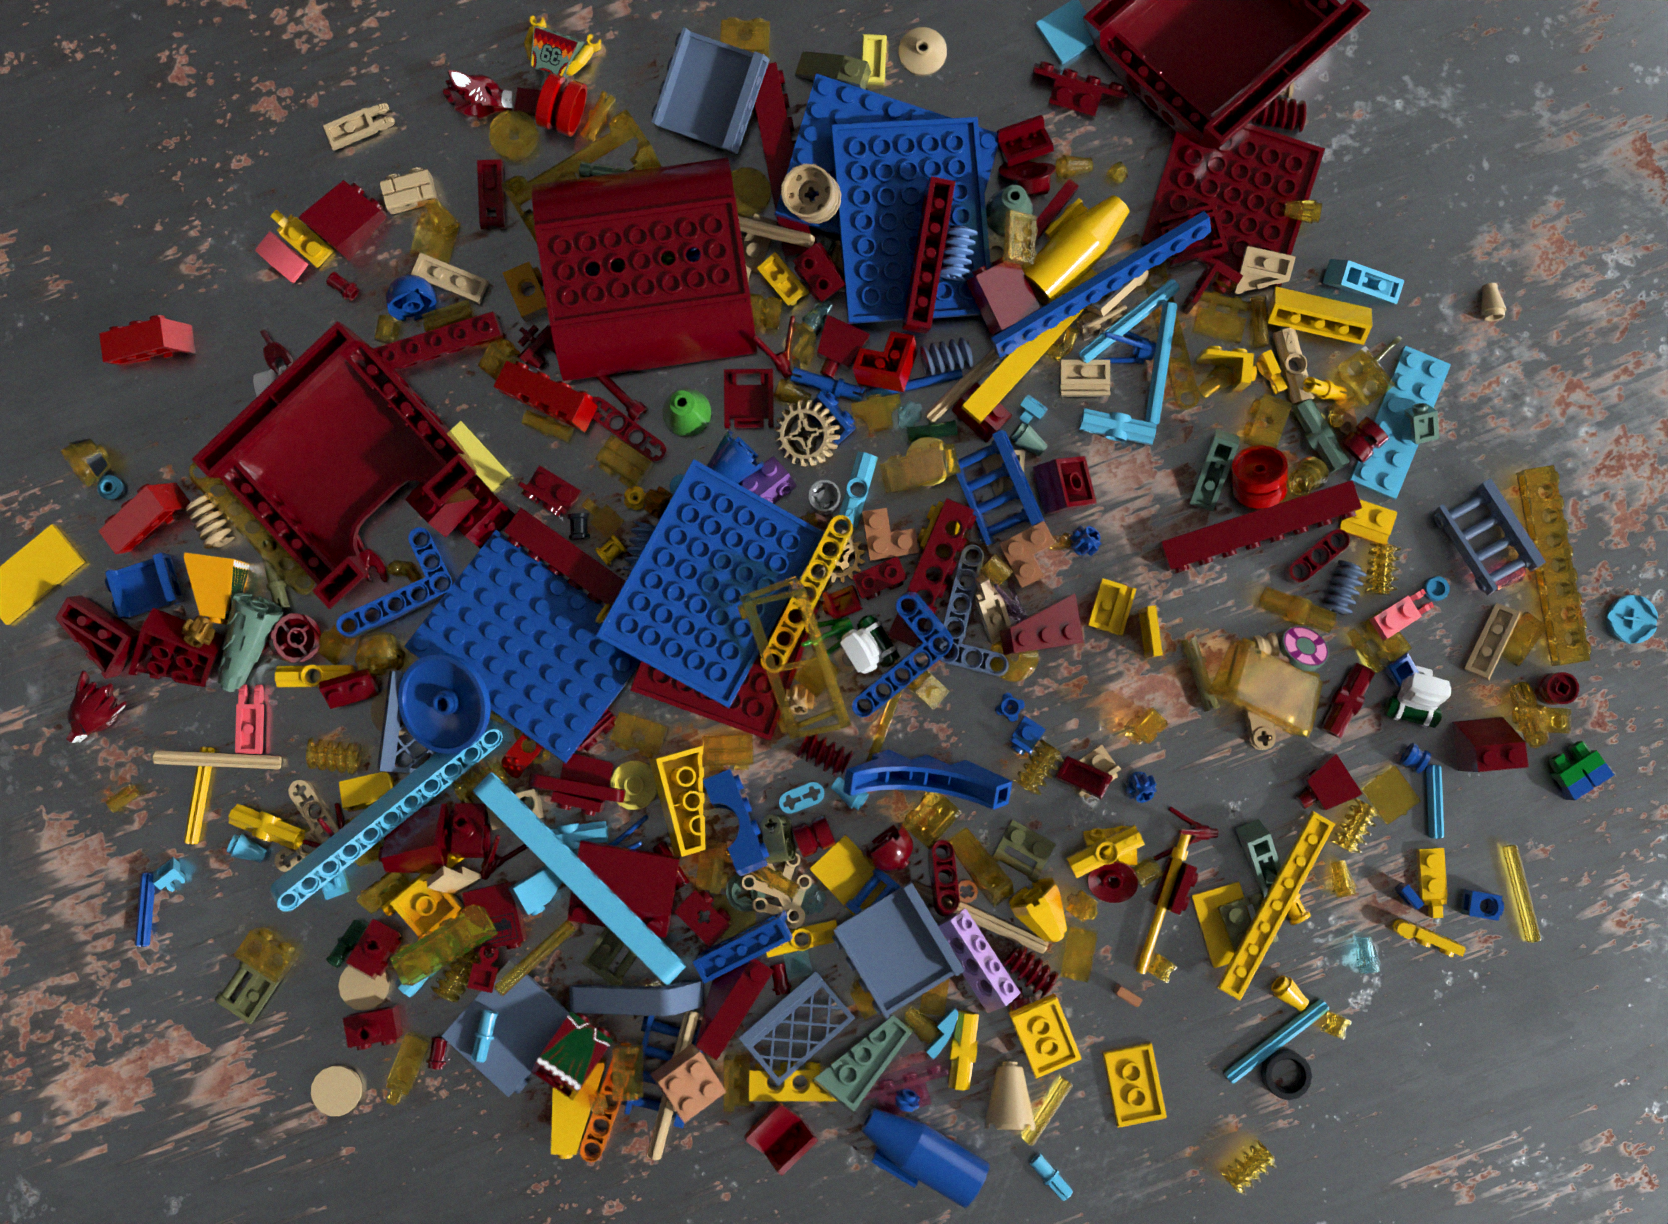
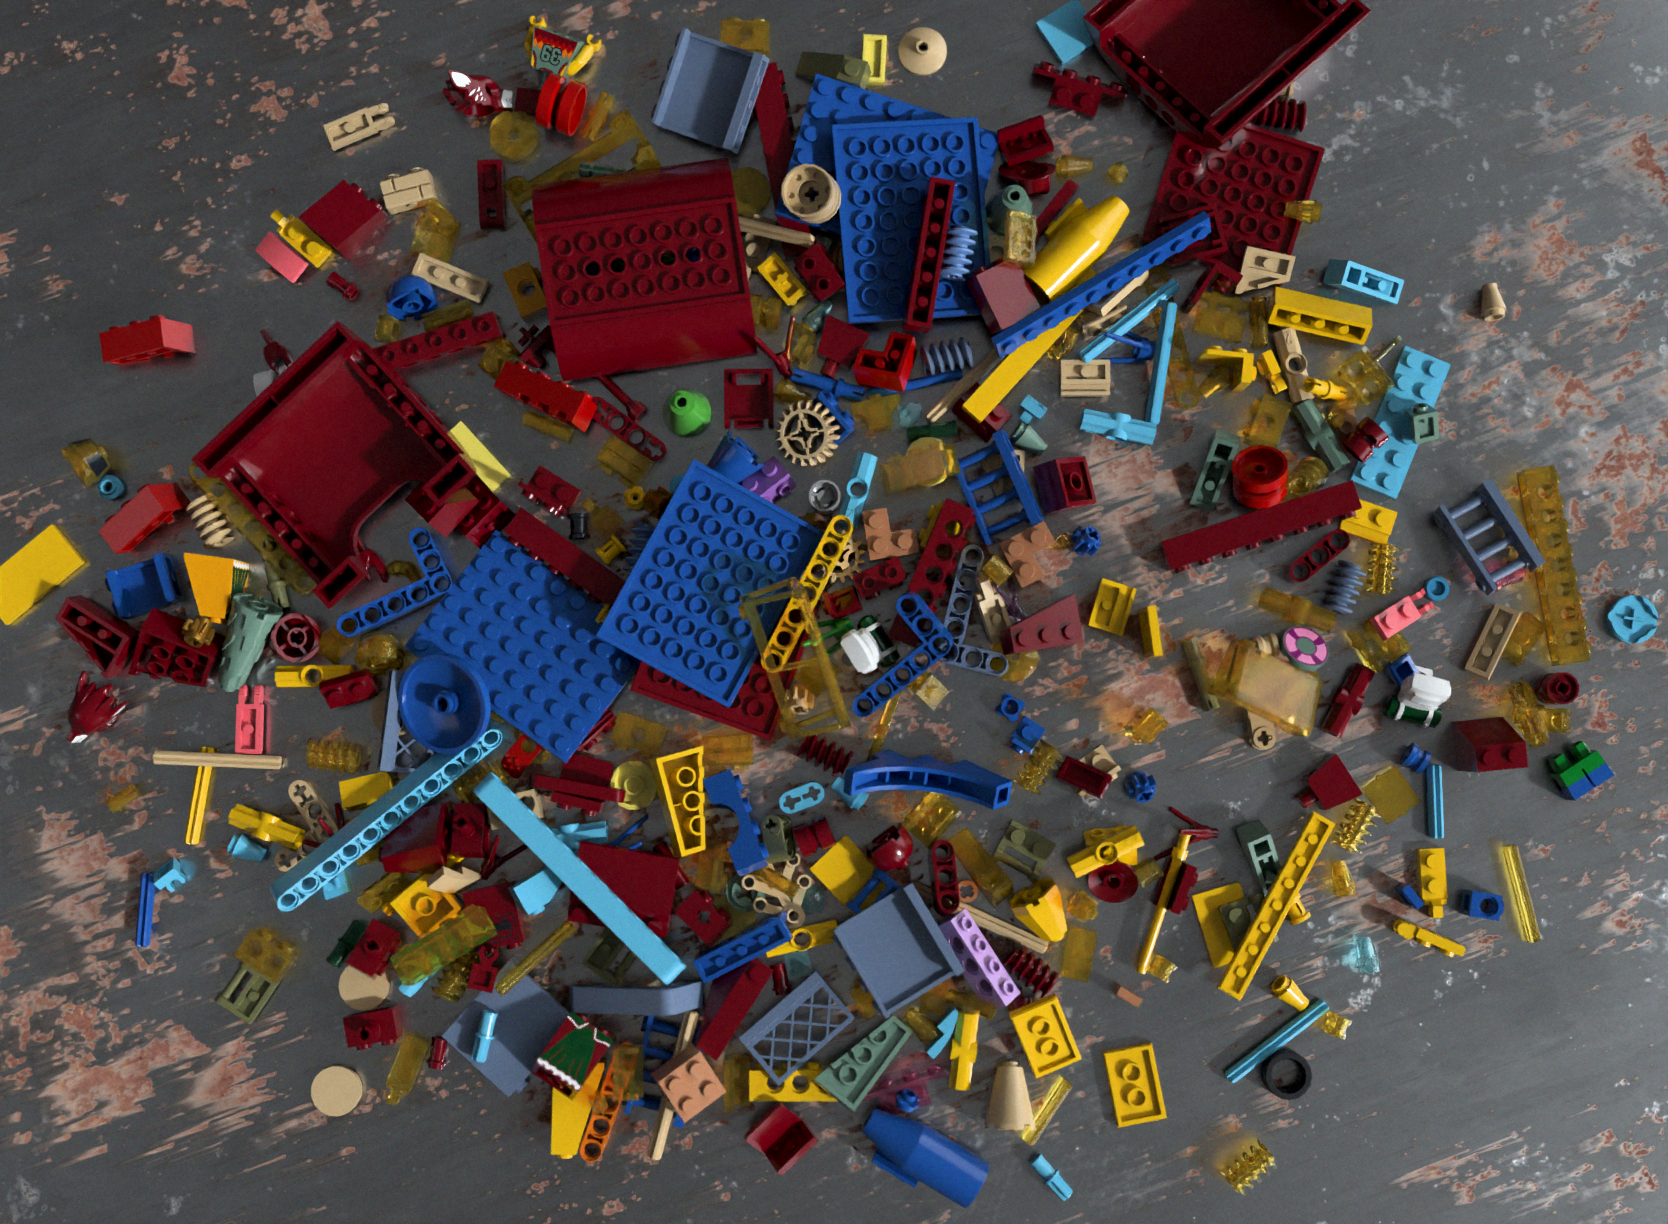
none -> clear yellow pin [946,988,996,1020]

